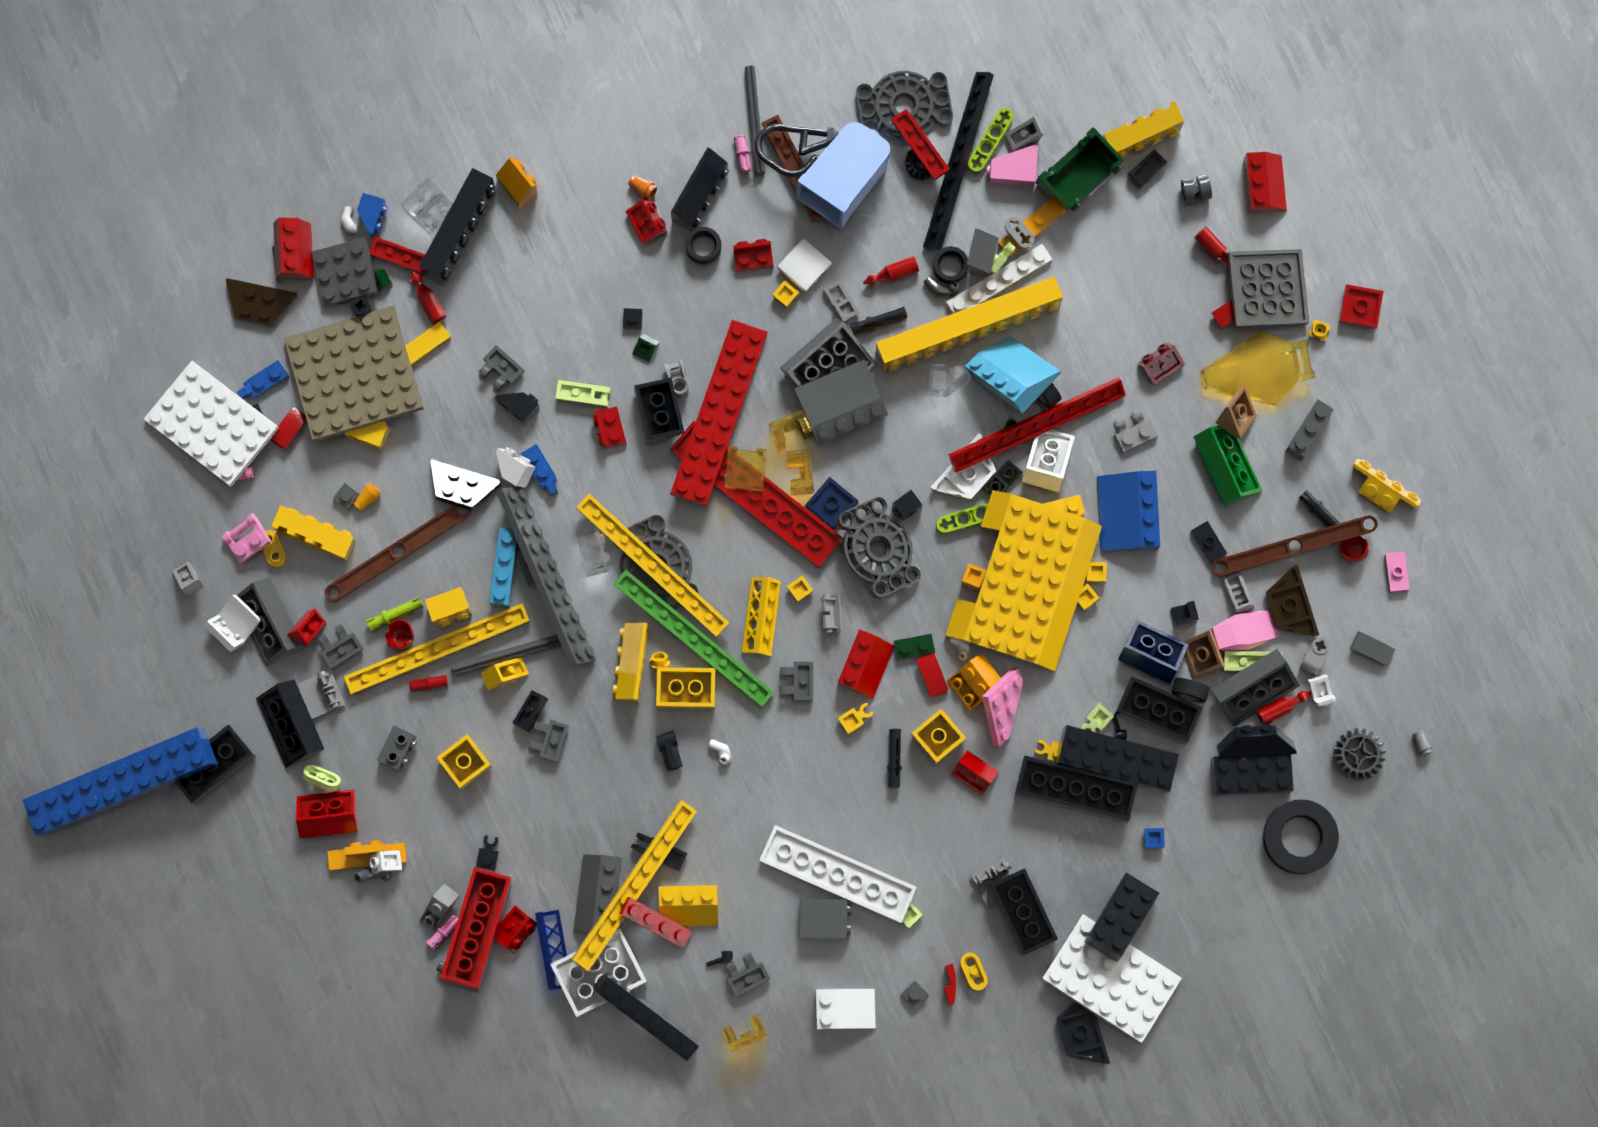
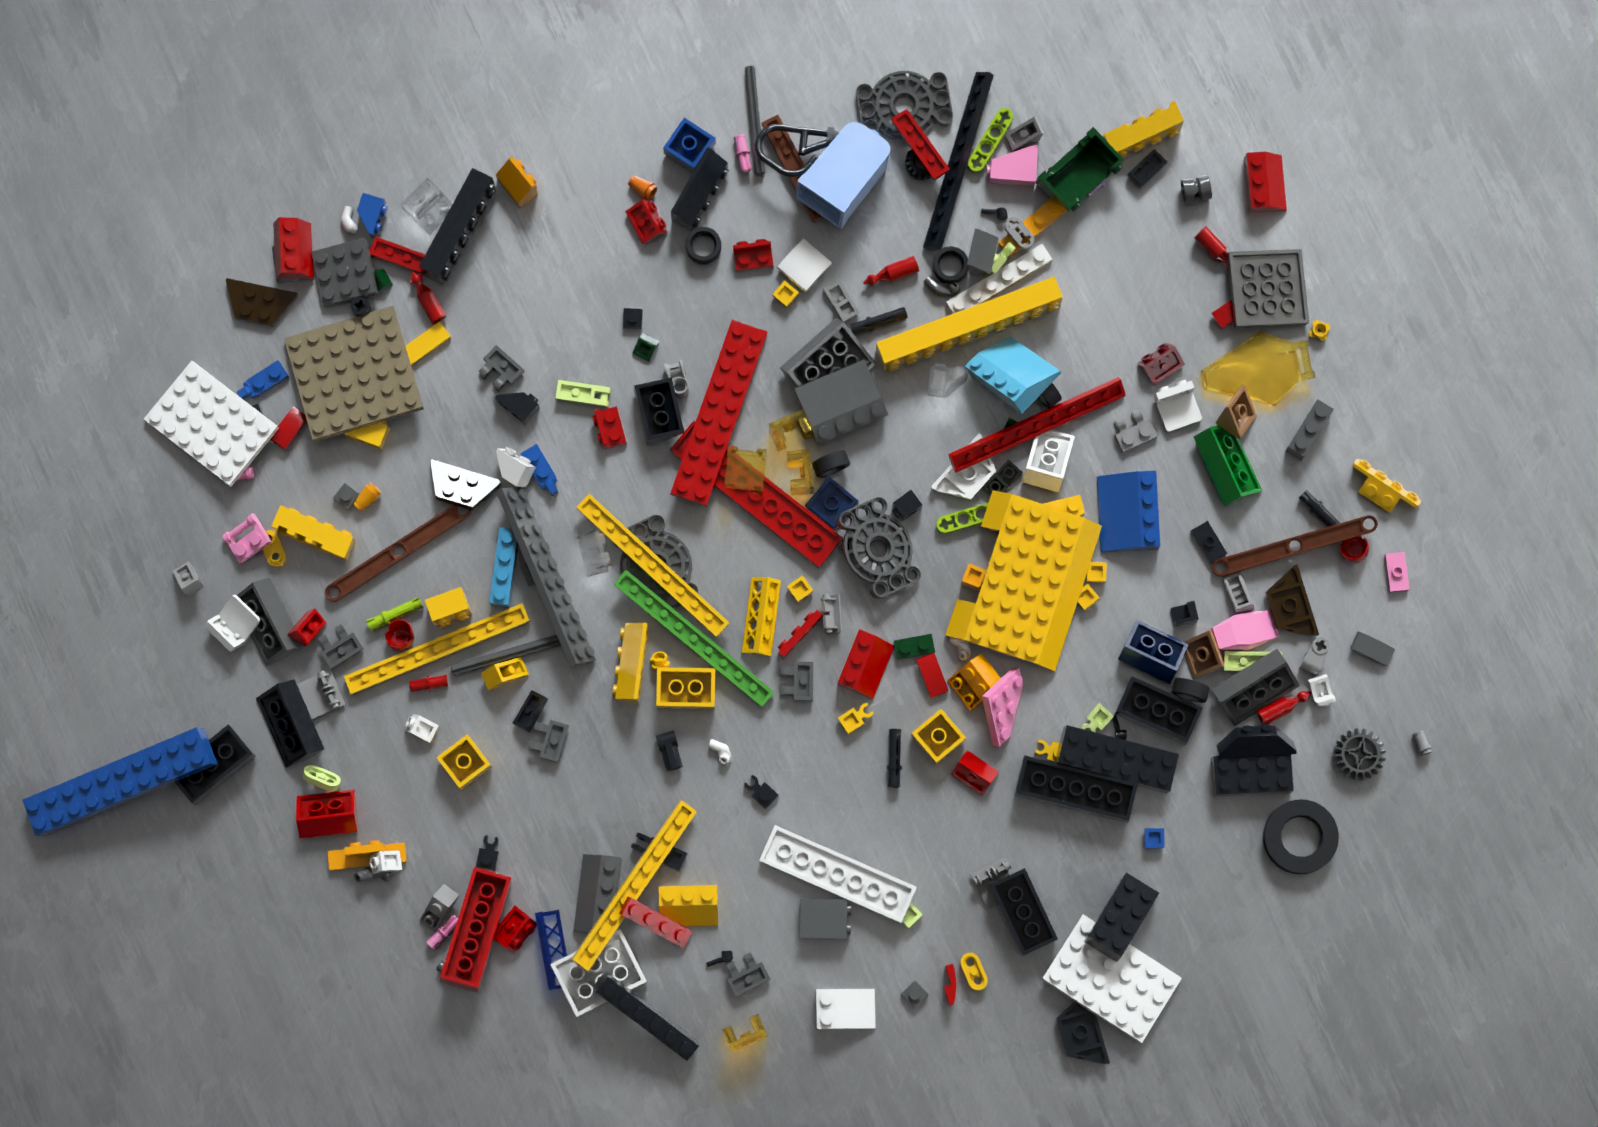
dark grey brick [377,725,417,772] -> none
red plate [1339,284,1384,329] -> none
none -> white bracket [405,714,438,743]
none -> blue brick [663,118,716,172]
none -> black plate [744,775,779,810]
none -> red plate [778,610,823,659]
none -> black tyre [812,450,850,478]
none -> black hand [981,207,1008,220]
none -> white bracket [1154,380,1202,432]

